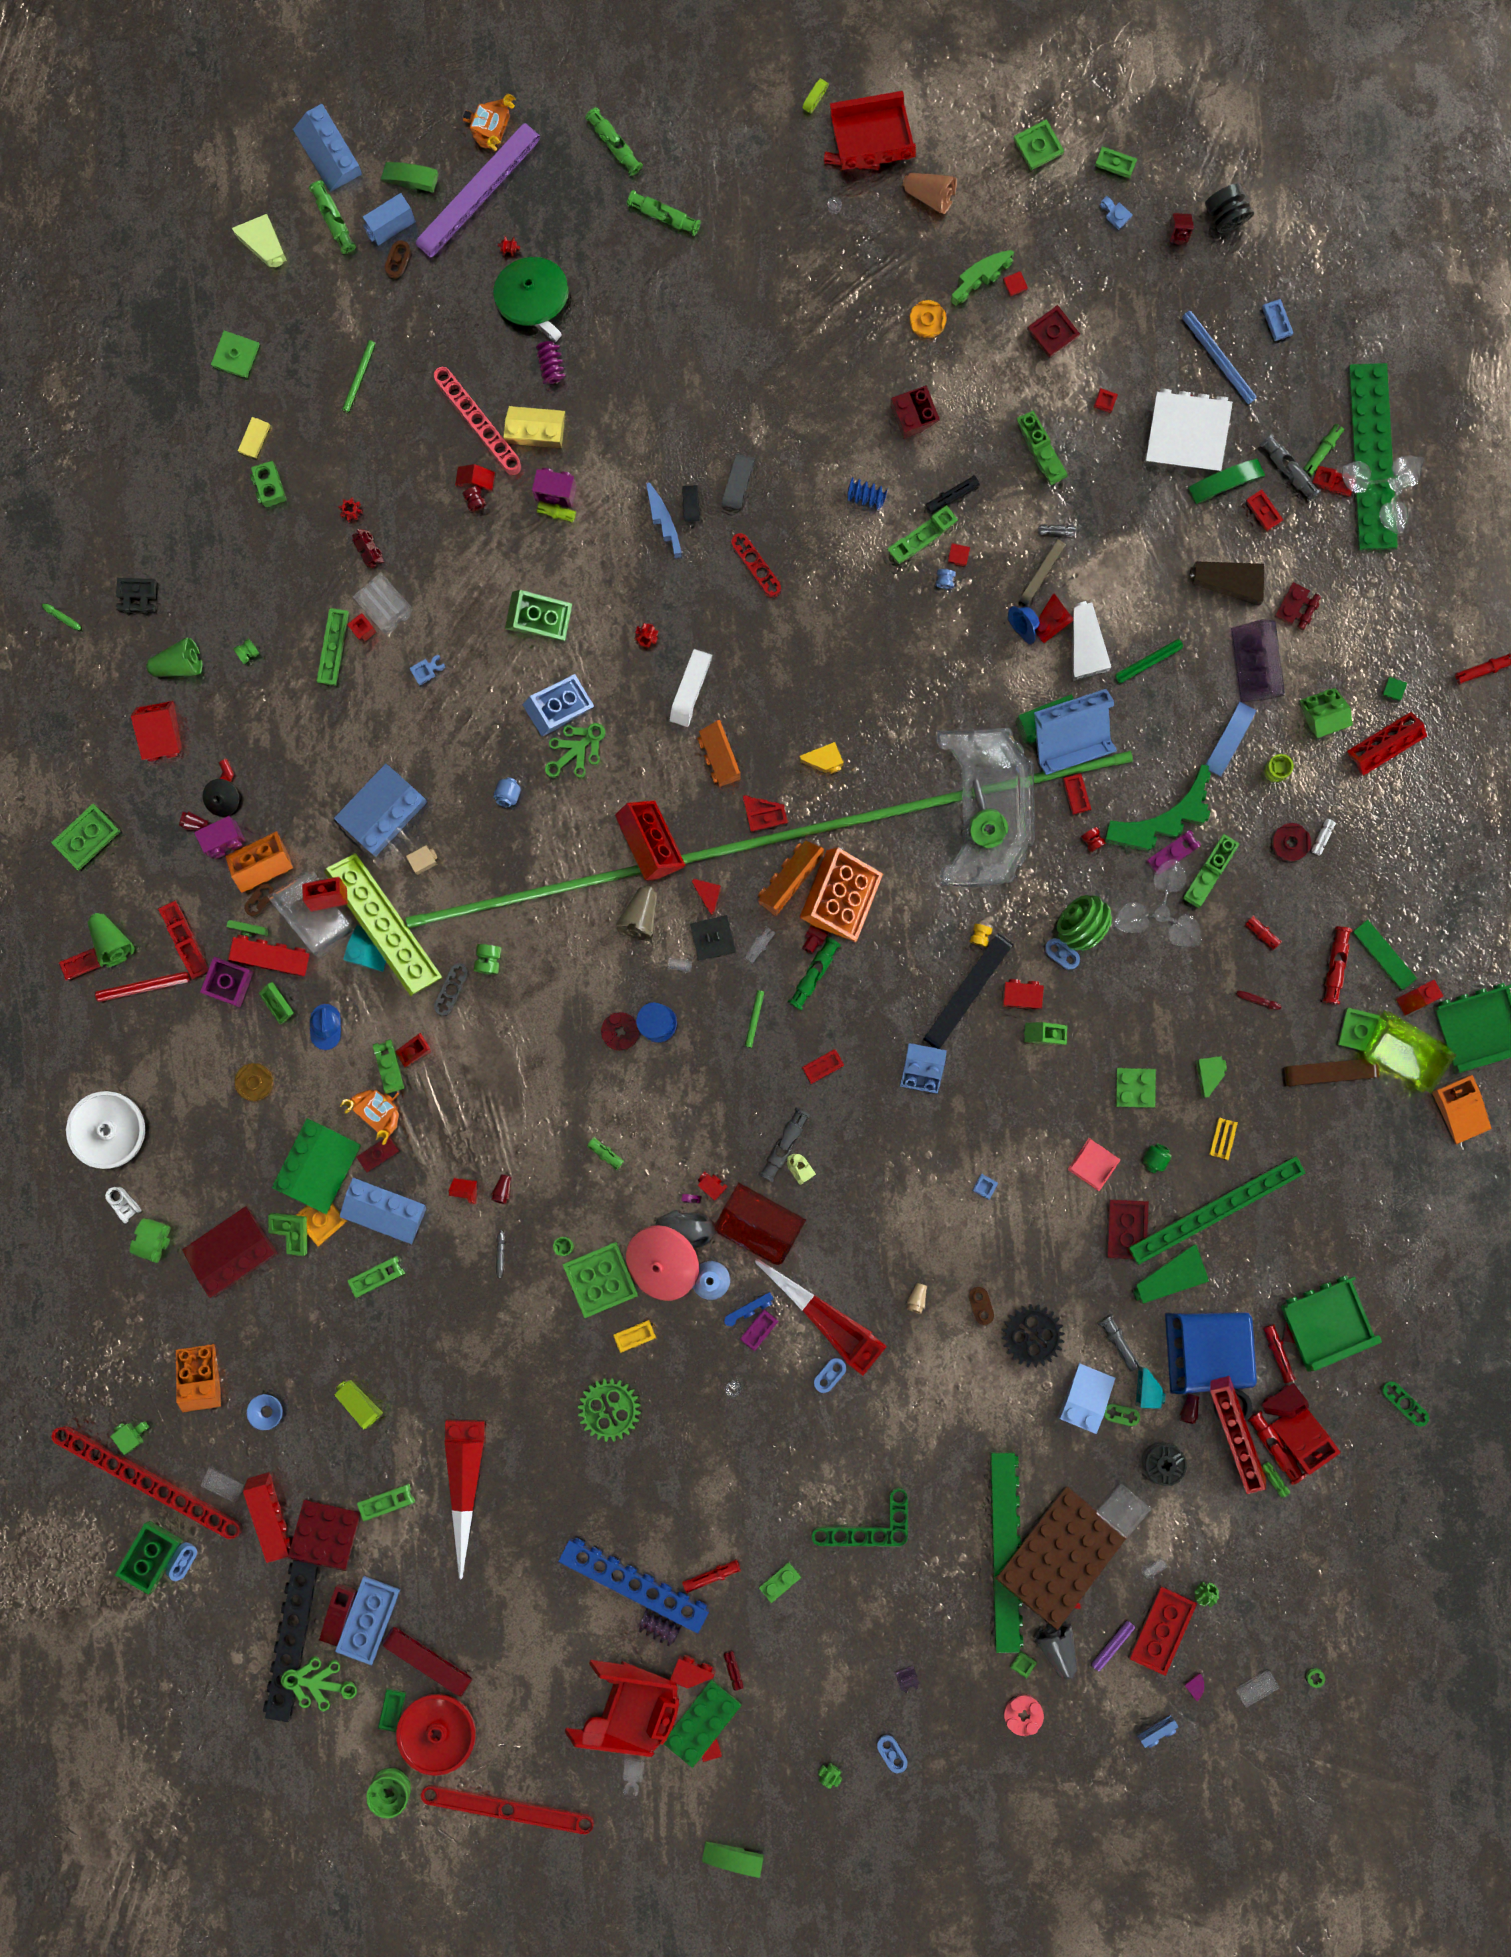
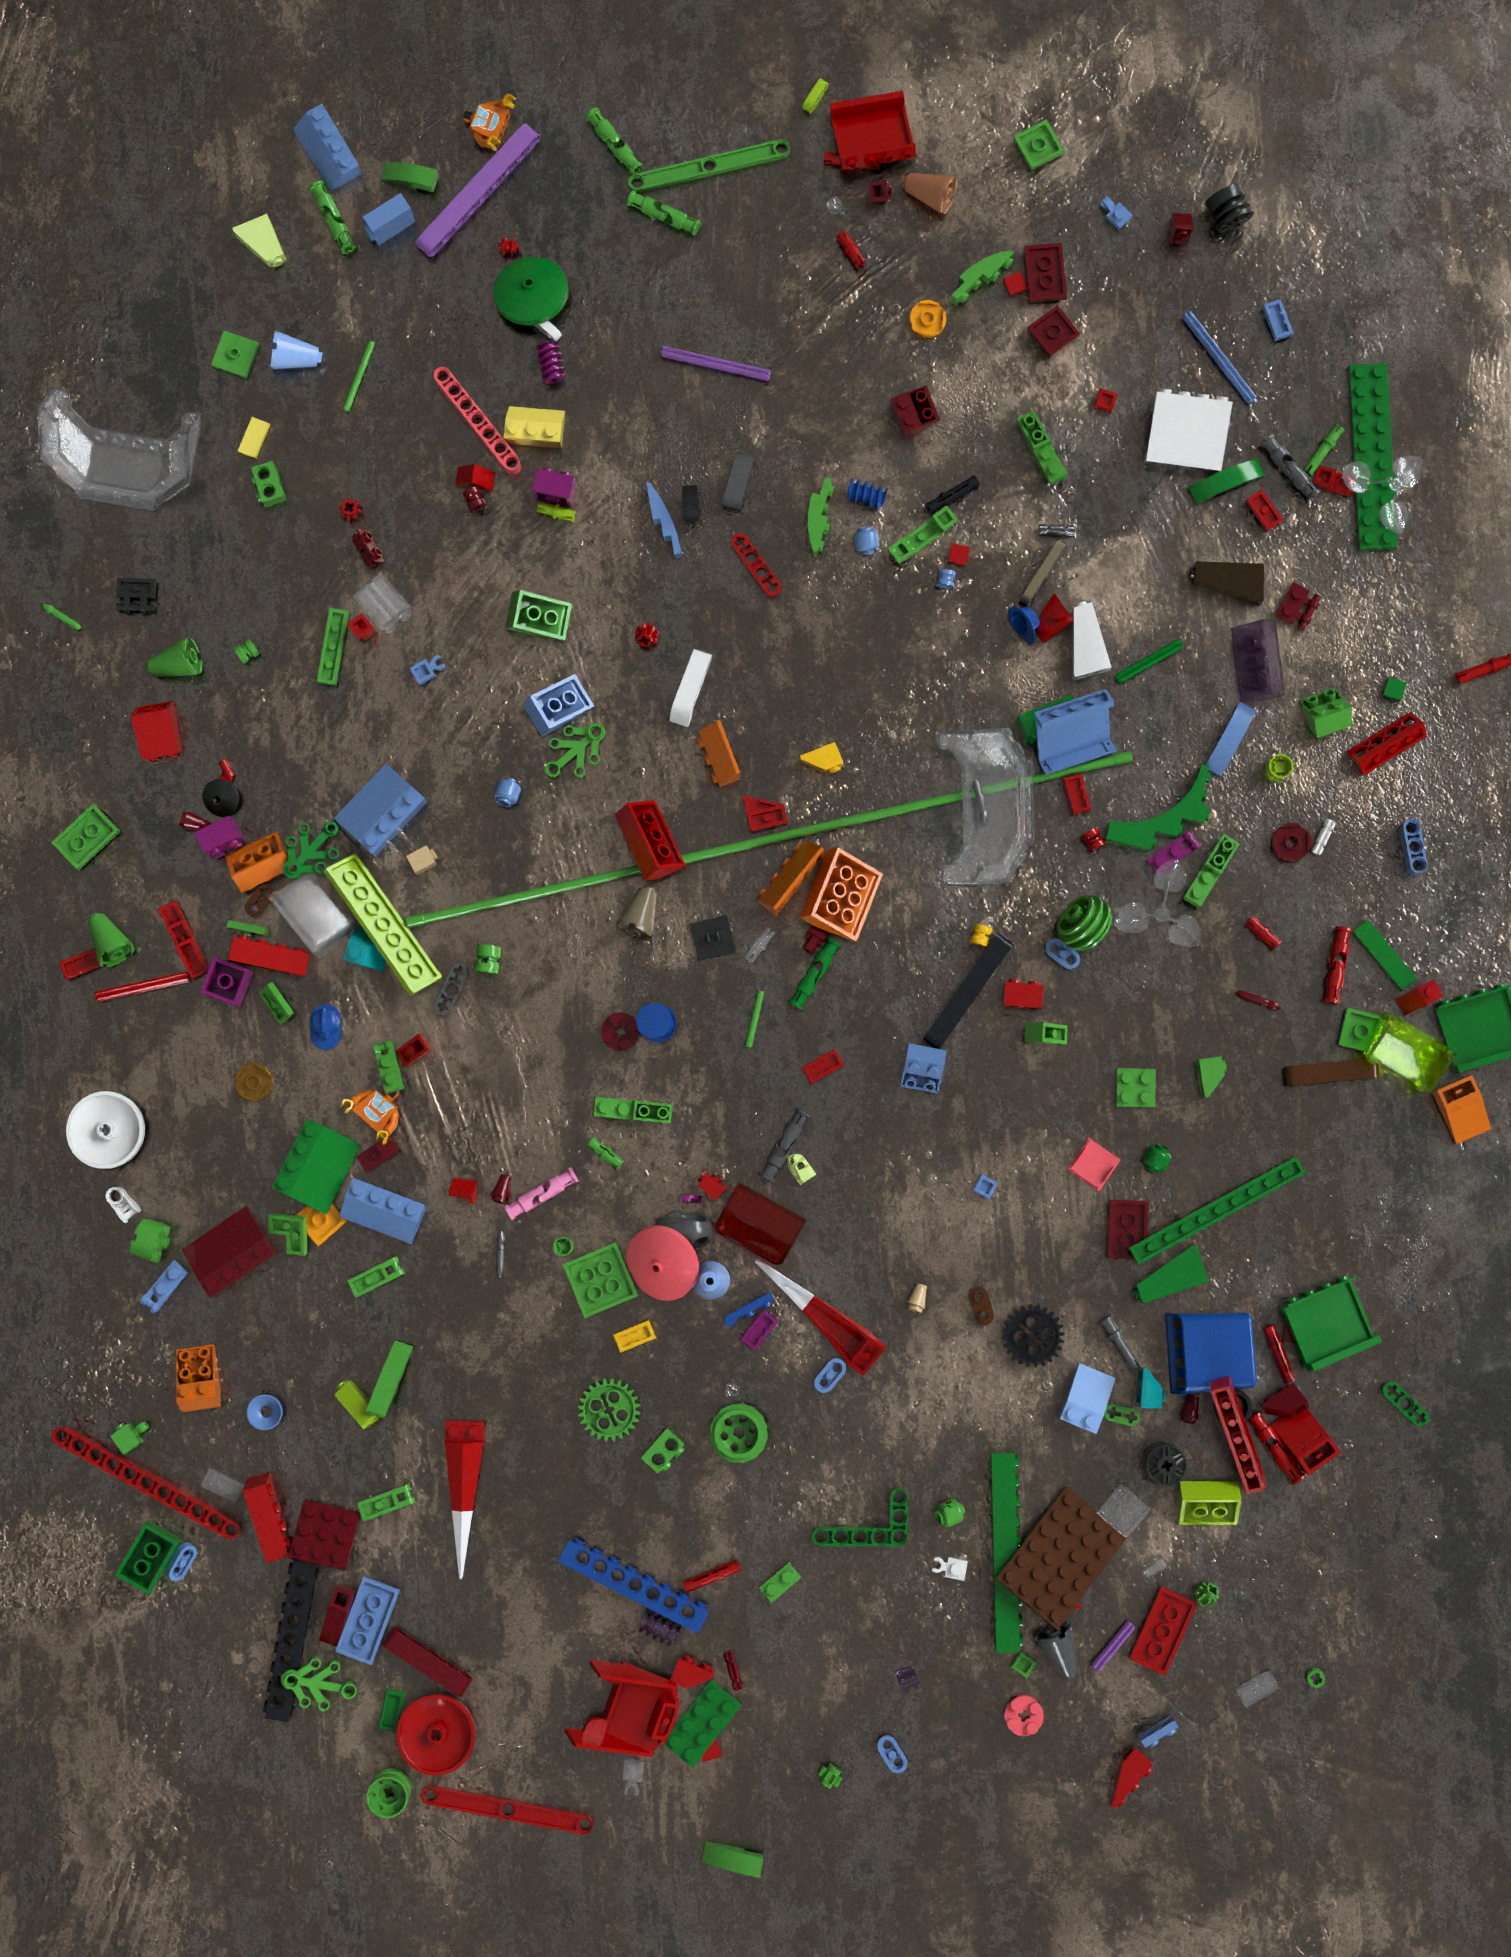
red brick [302,877,348,912] -> none
reddish brown plate [385,240,411,278] -> none
clear pin [668,957,693,974] -> none
red slope [691,879,721,916] -> none
bright green plate [969,809,1008,848] -> none
bright green plate [1095,146,1137,179] -> none
magenta tile [1184,1673,1204,1701] -> none
yellow tile [1209,1118,1238,1160] -> none
bright green axle [1262,1462,1290,1498] -> none
none -> clear windscreen [37,387,201,511]
none -> medium blue plate [139,1260,190,1314]
none -> light blue cone [270,331,322,369]
none -> green plant [283,821,339,879]
none -> bright green slope [366,1340,413,1418]
none -> bright pink piece [504,1167,579,1220]
none -> bright green slope [592,1097,673,1124]
none -> bright green beam [628,139,790,193]
none -> bright green brick [641,1427,685,1473]
none -> medium lavender axle [661,346,771,381]
none -> bright green wheel [710,1403,768,1463]
none -> bright green slope [807,477,835,557]
none -> red pin [836,230,866,268]
none -> medium blue head [853,526,879,555]
none -> dark red brick [869,180,892,204]
none -> white plate [932,1557,968,1581]
none -> bright green head [935,1498,965,1528]
none -> dark red plate [1024,243,1067,303]
none -> red slope [1110,1745,1154,1810]
none -> lime slope [1178,1481,1242,1525]
none -> medium blue beam [1399,819,1427,876]

